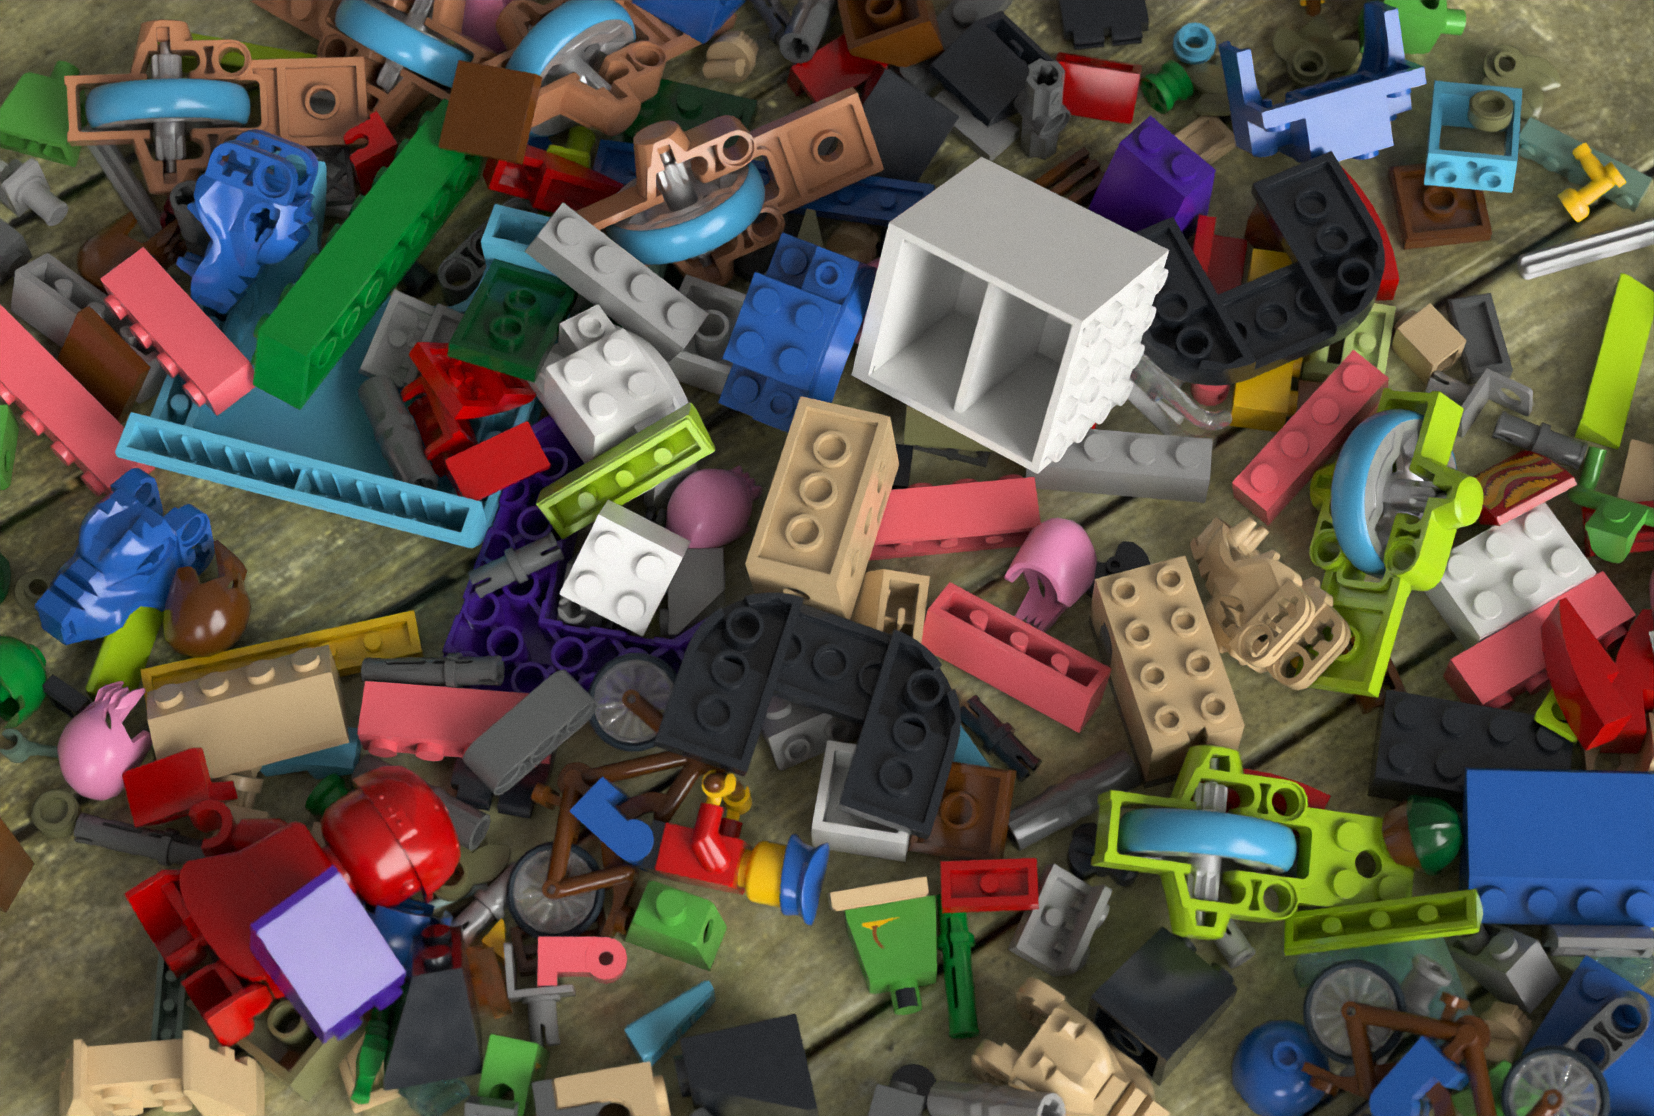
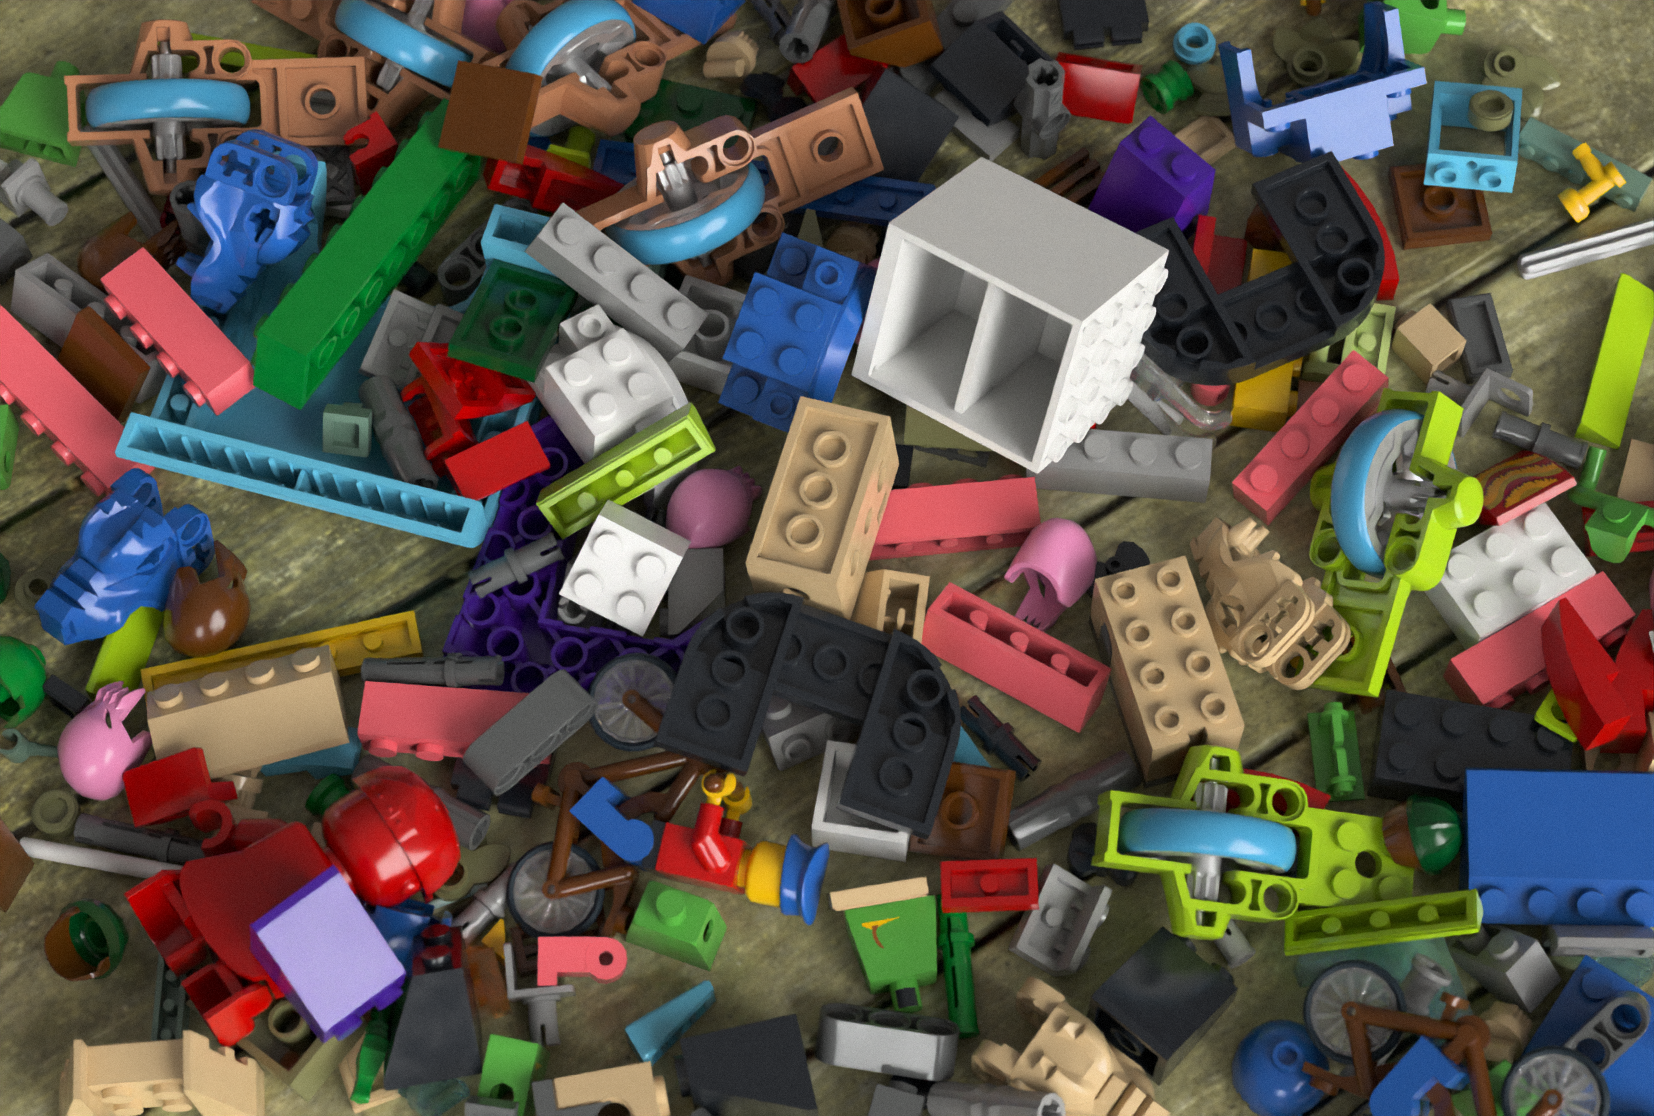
none -> white axle [20,837,183,879]
none -> piece [44,898,129,982]
none -> sand green tile [322,402,372,458]
none -> black piece [739,72,807,122]
none -> dark grey beam [814,1003,960,1081]
none -> bright green hinge [1307,702,1365,802]

